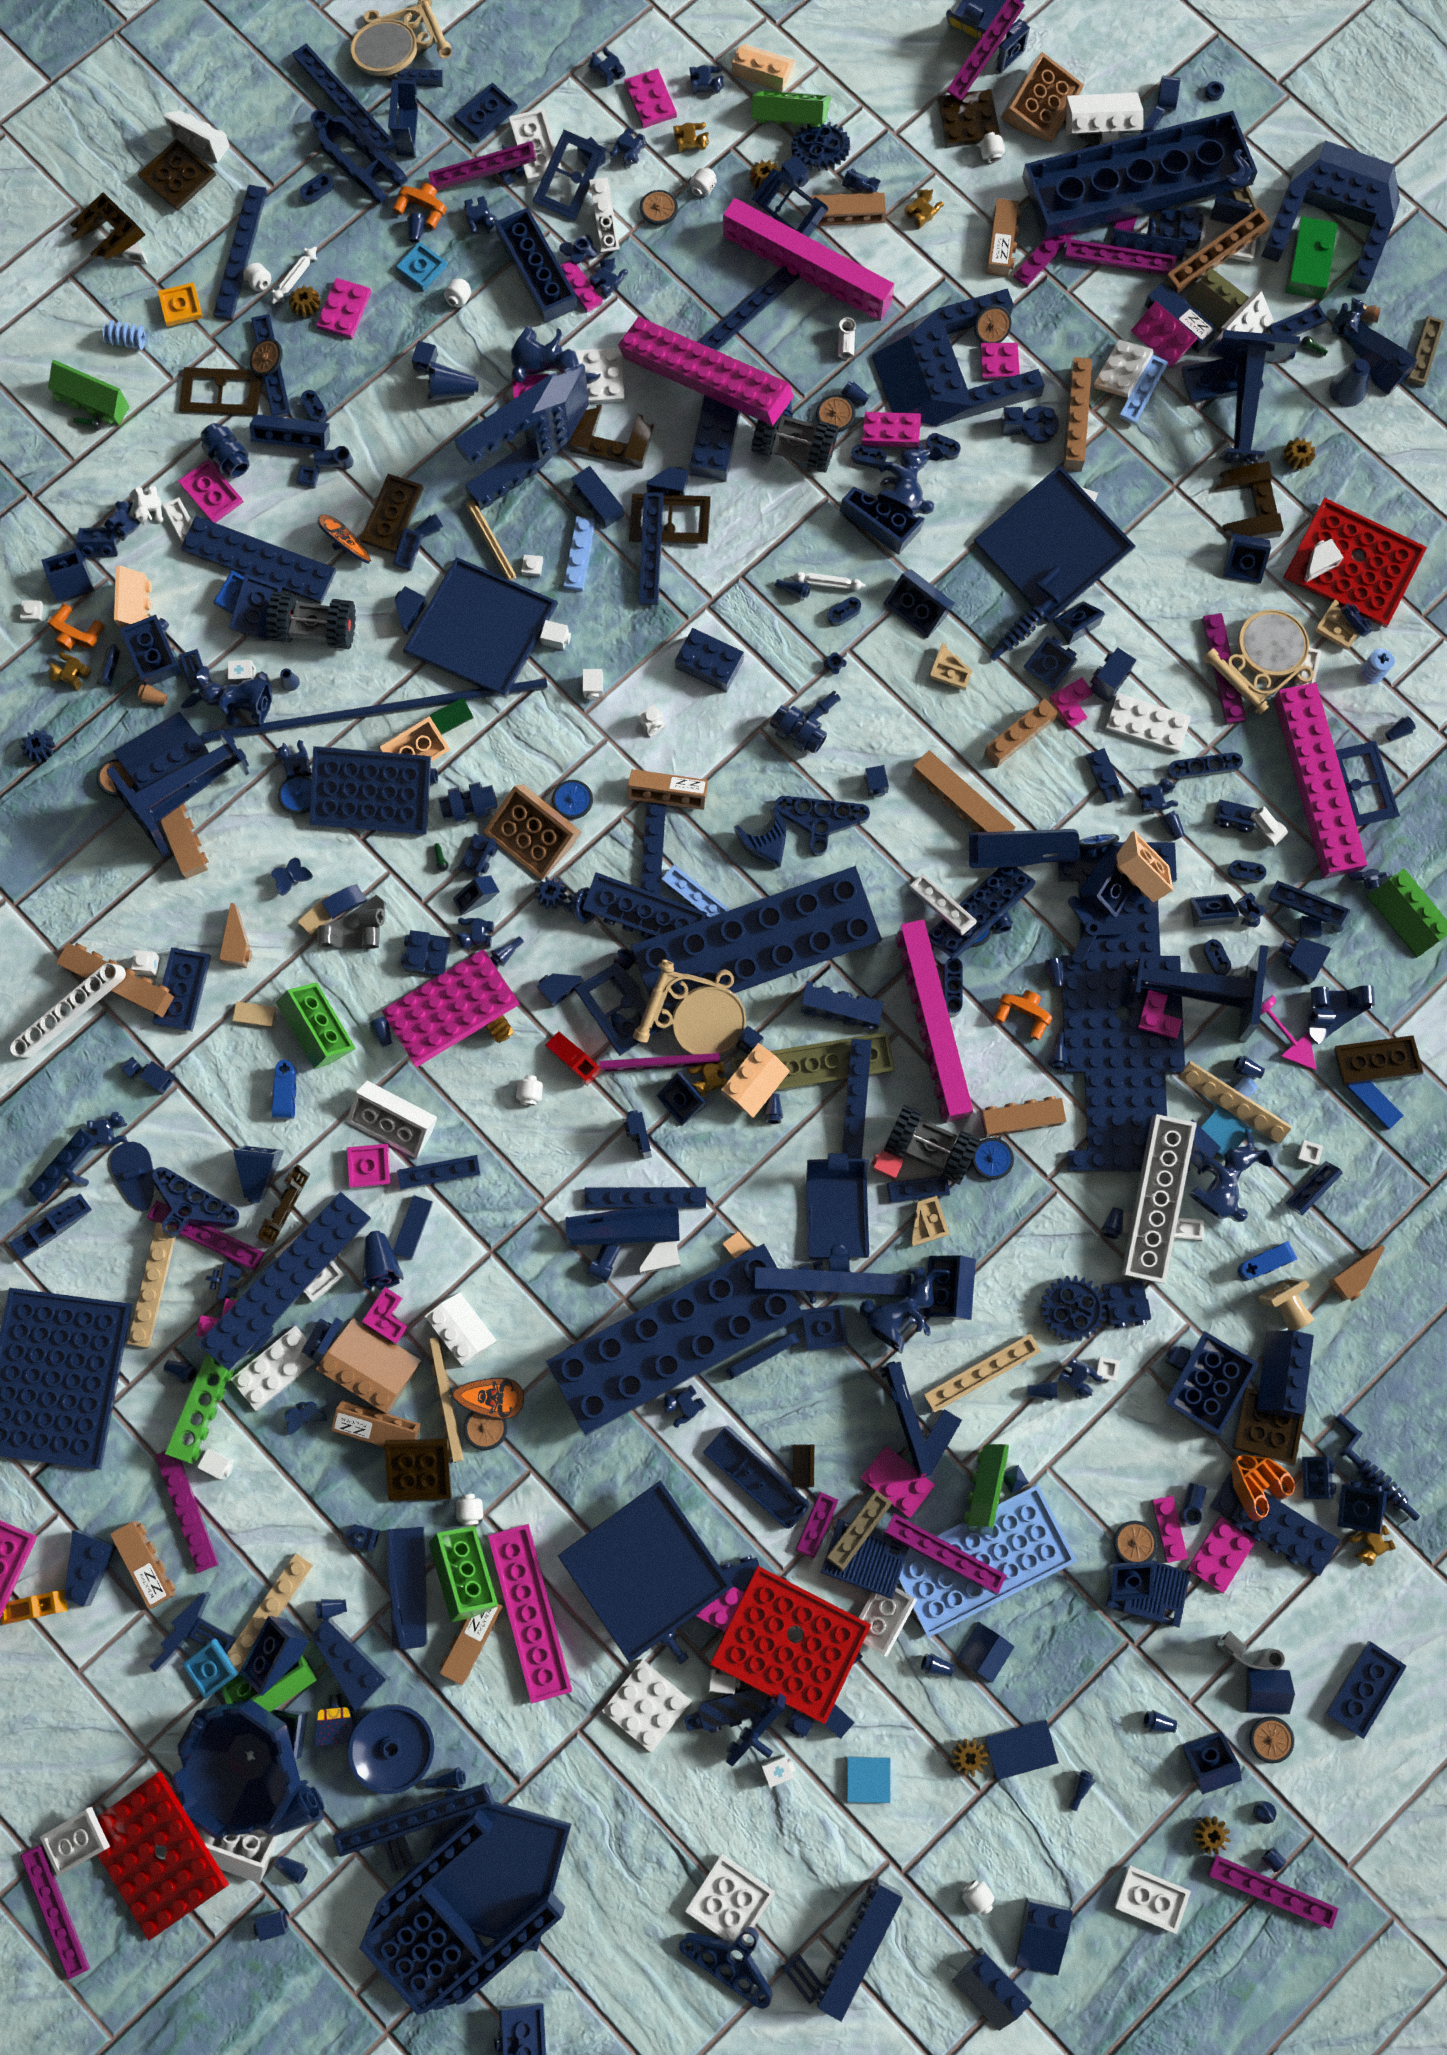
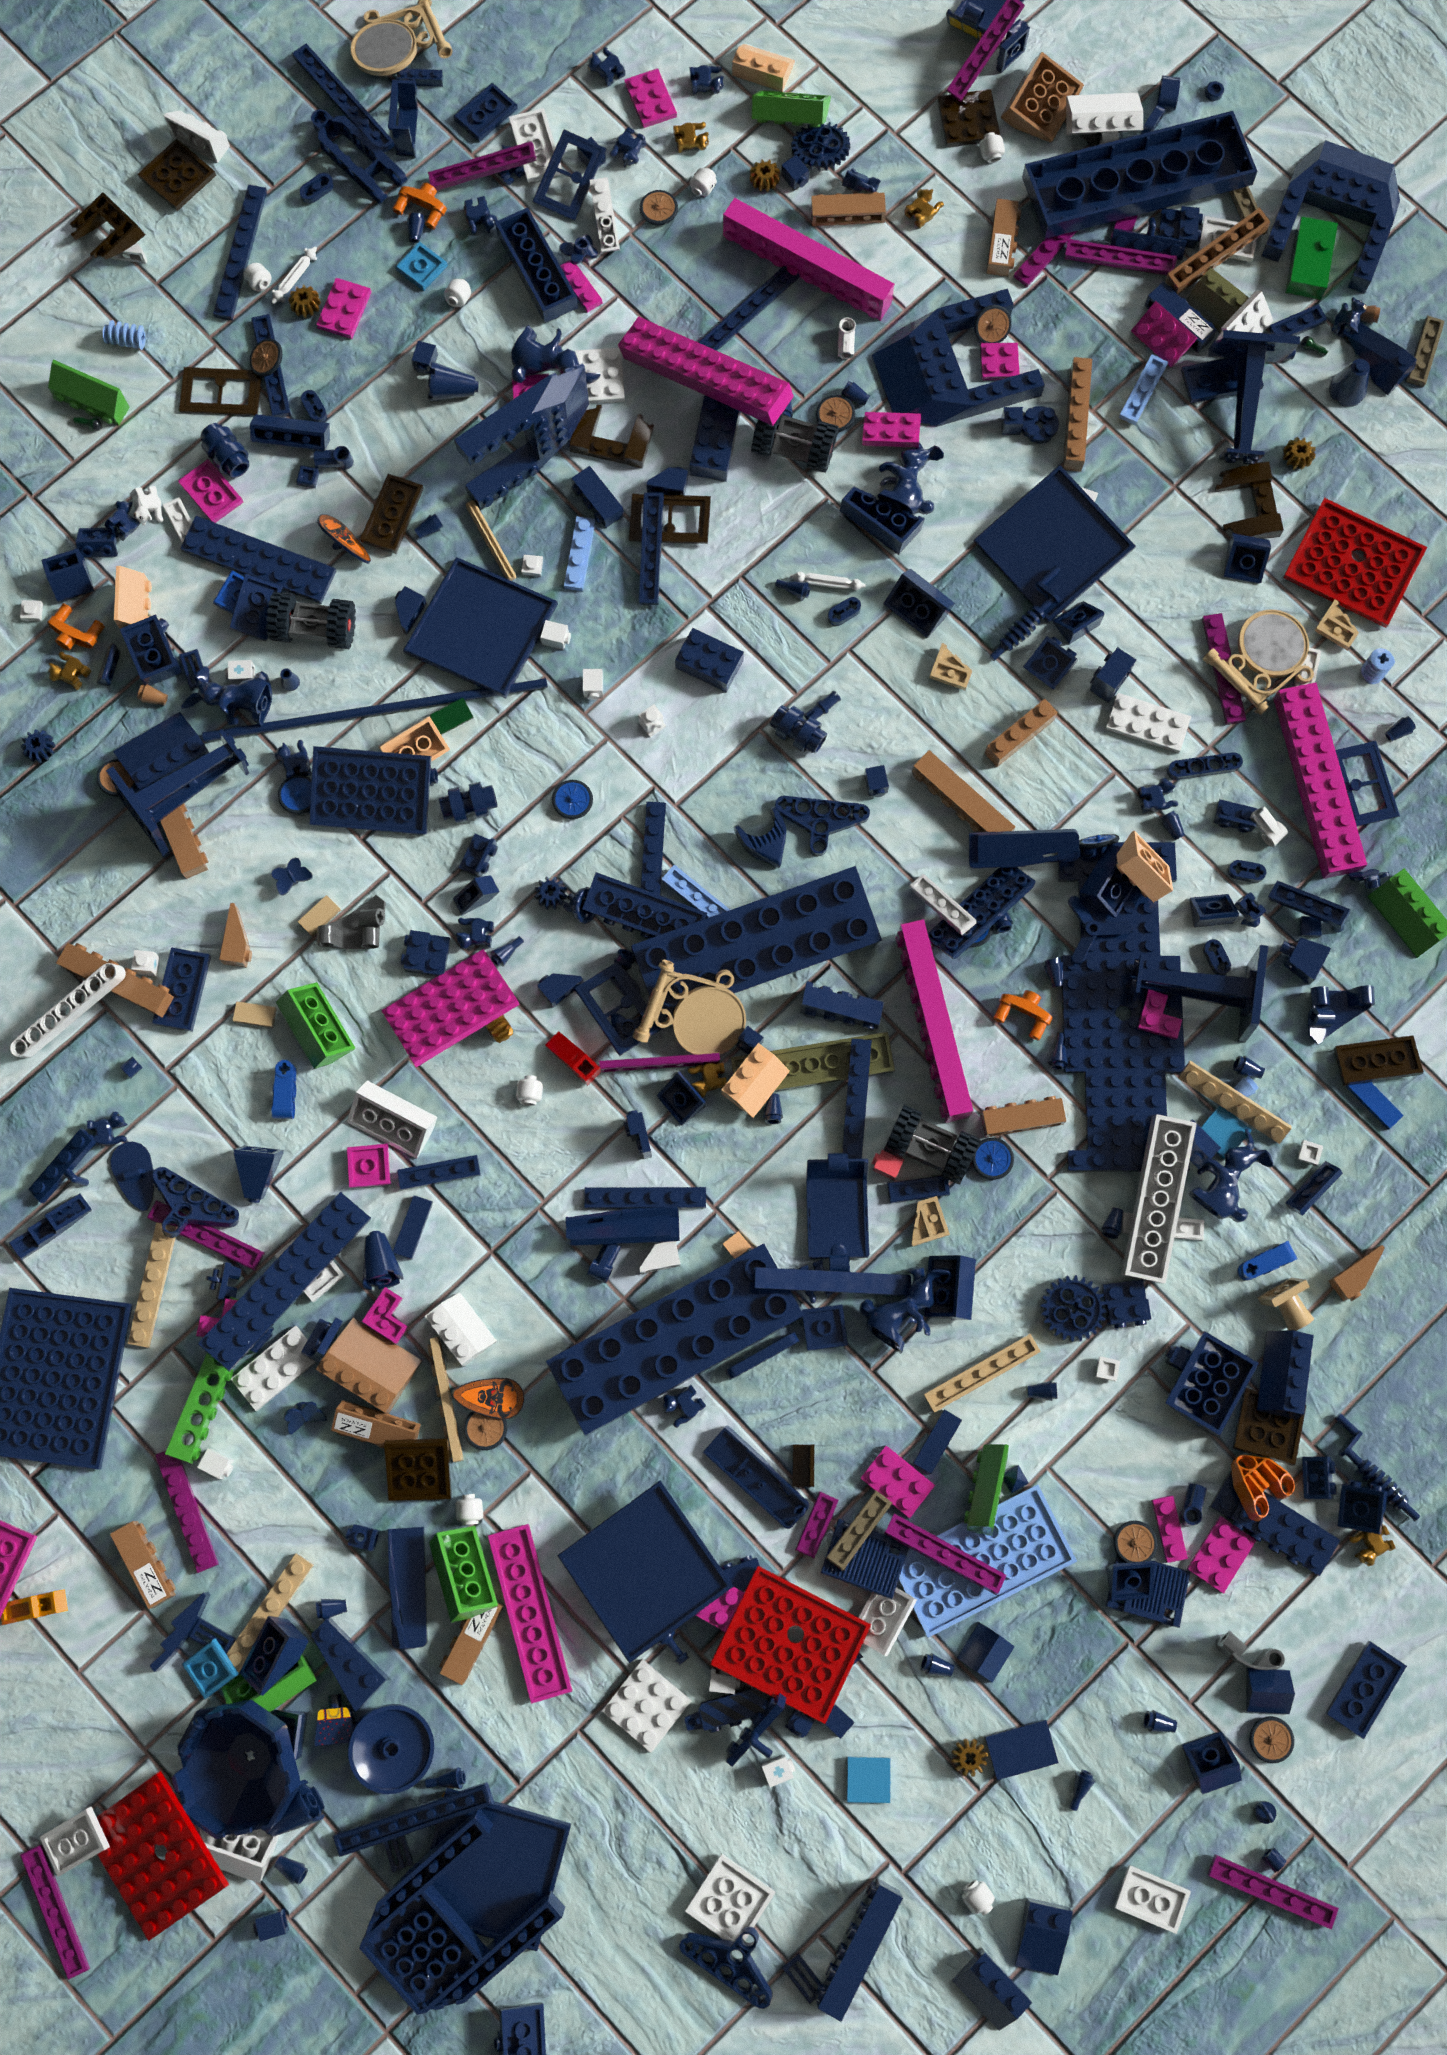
dark blue wedge [64,1530,117,1607] -> none
dark blue brick [139,1061,176,1094] -> none
light orange plate [158,282,203,327] -> none
dark blue cone [163,1360,196,1383] -> none
dark brown wedge [256,1164,310,1246] -> none
dark blue slope [321,884,367,919] -> none
dark blue cone [369,1016,393,1047] -> none
dark blue plate [392,527,423,571] -> none
dark green piece [434,843,449,872] -> none
medium nougat slope [483,784,582,880] -> none
dark blue animal [589,258,628,299] -> none
medium nougat brick [627,769,708,810] -> none
dark blue piece [752,168,829,237] -> none
dark blue plate [824,652,847,675] -> none
dark blue beam [851,445,886,469] -> none
dark blue piece [879,1361,934,1479] -> none
dark blue beam [926,433,961,460] -> none
dark blue beam [943,958,963,1018] -> none
dark pink plate [1049,677,1093,729] -> none
dark blue animal [1058,1357,1103,1400] -> none
dark blue hinge [1085,748,1124,803] -> none
white plate [1094,340,1153,398] -> none
pearl gold gear [1193,1816,1231,1855] -> none
dark blue slope [1210,195,1252,225] -> none
dark blue piece [1224,149,1252,187] -> none
dark pink piece [1260,995,1316,1070] -> none
white slope [1304,539,1344,582] -> none
dark blue plate [1340,603,1372,637] -> none

